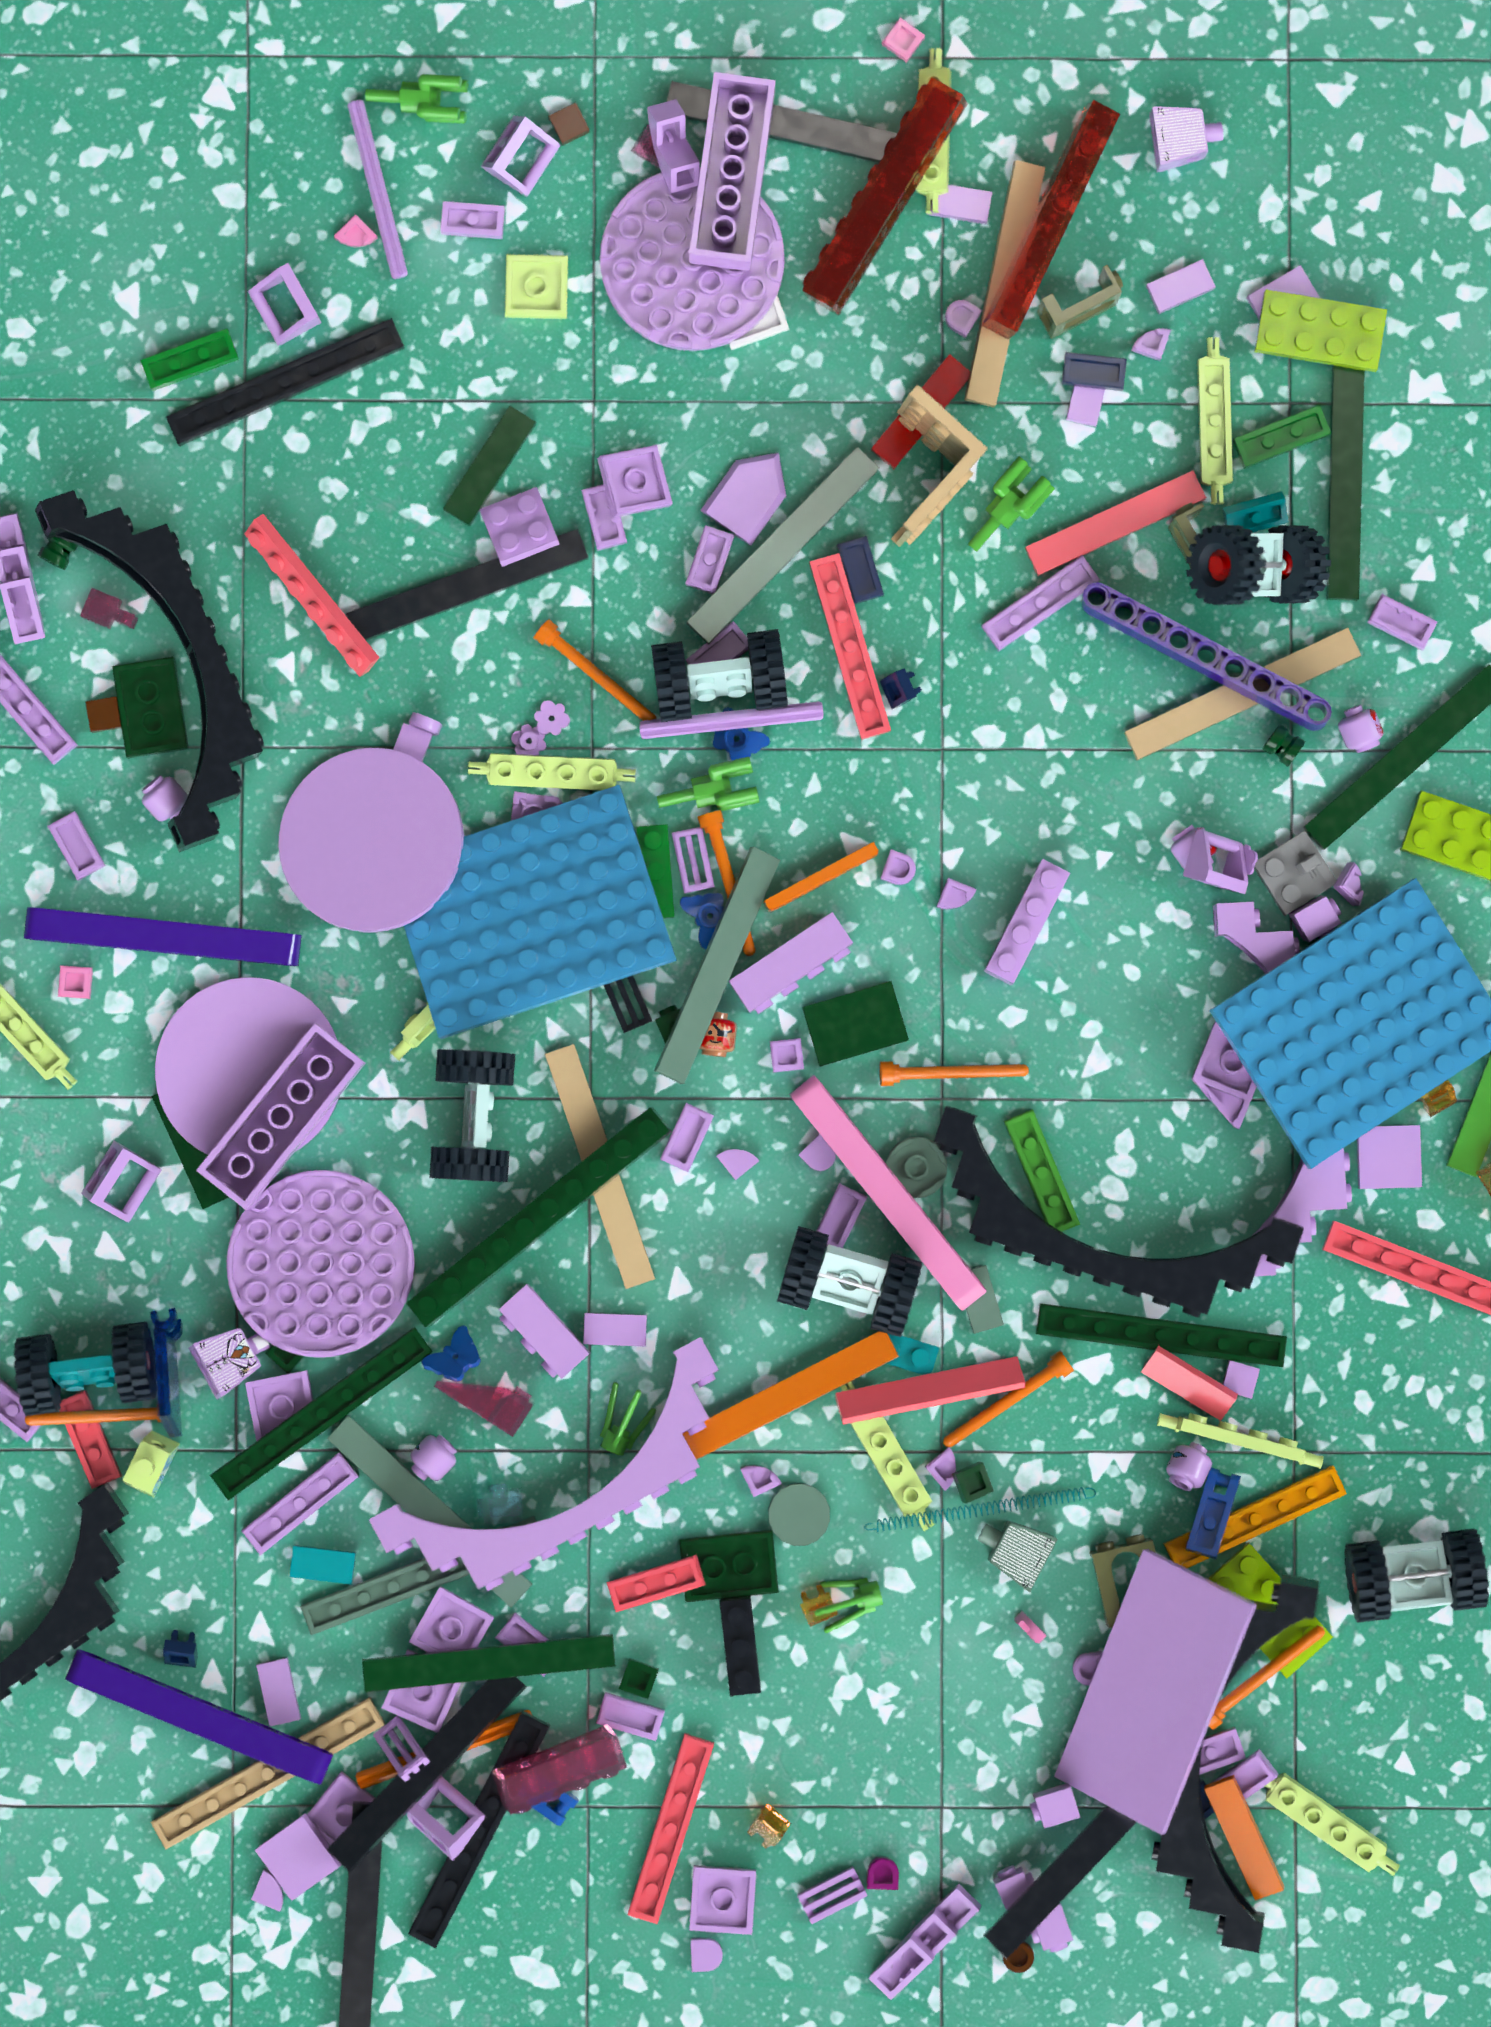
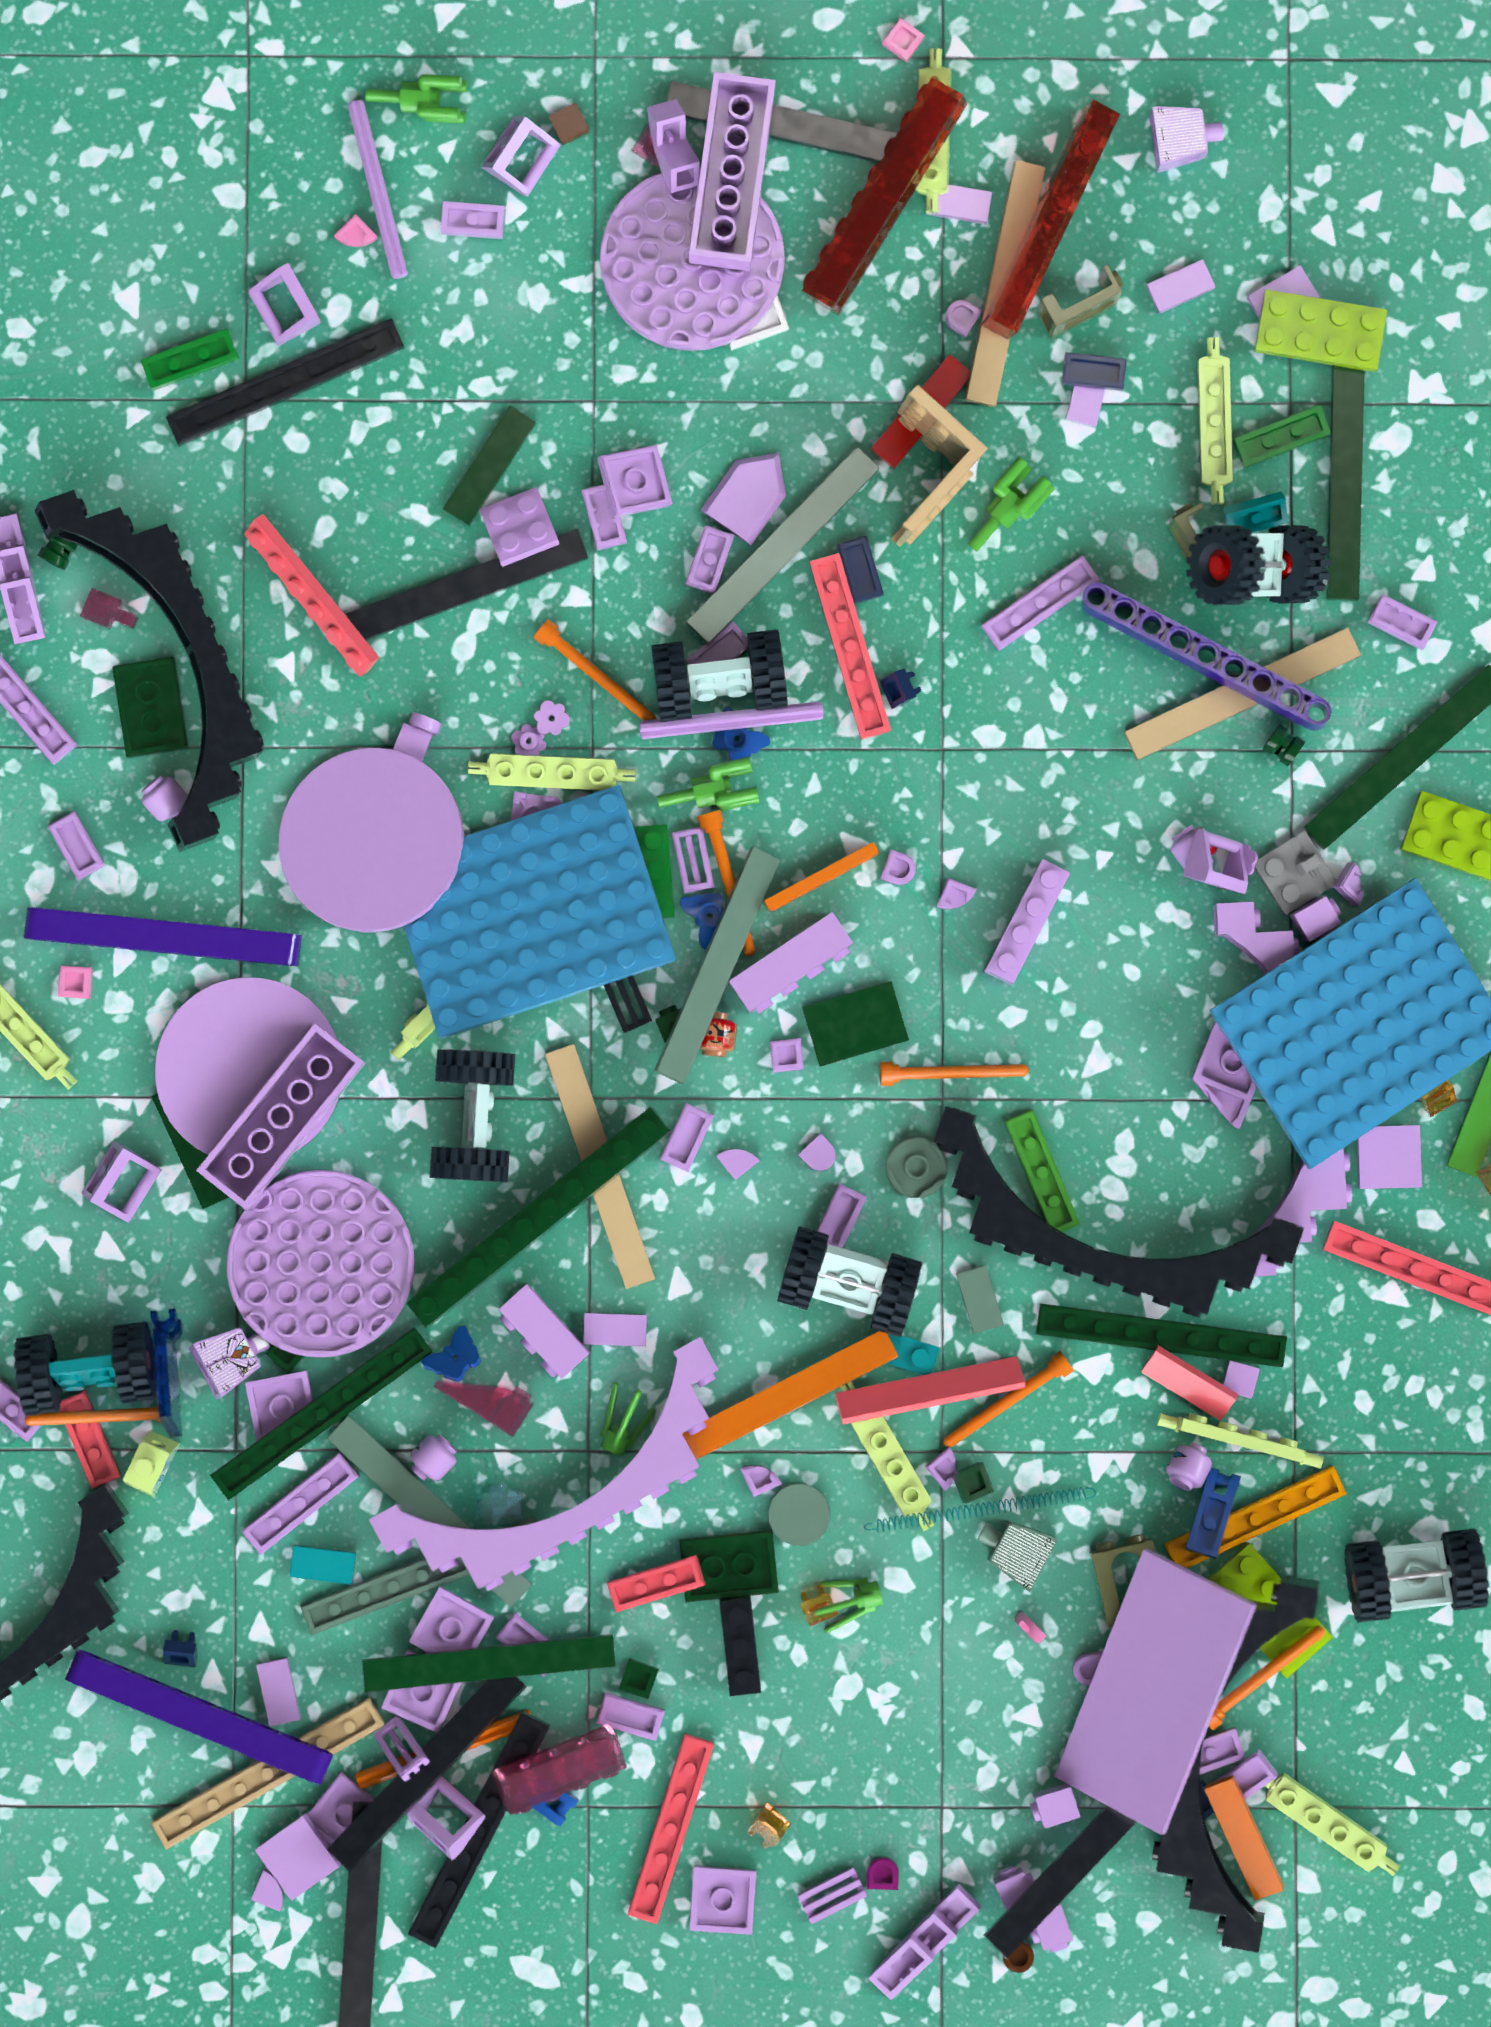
reddish brown tile [86,696,122,733] -> none
yellowish green tile [505,254,568,319] -> none
lavender tile [691,1938,723,1972] -> none
bright pink beam [789,1075,987,1311] -> none
coral tile [1025,470,1206,576] -> none
lavender tile [1131,328,1171,361] -> none
lavender head [1338,705,1384,753] -> none

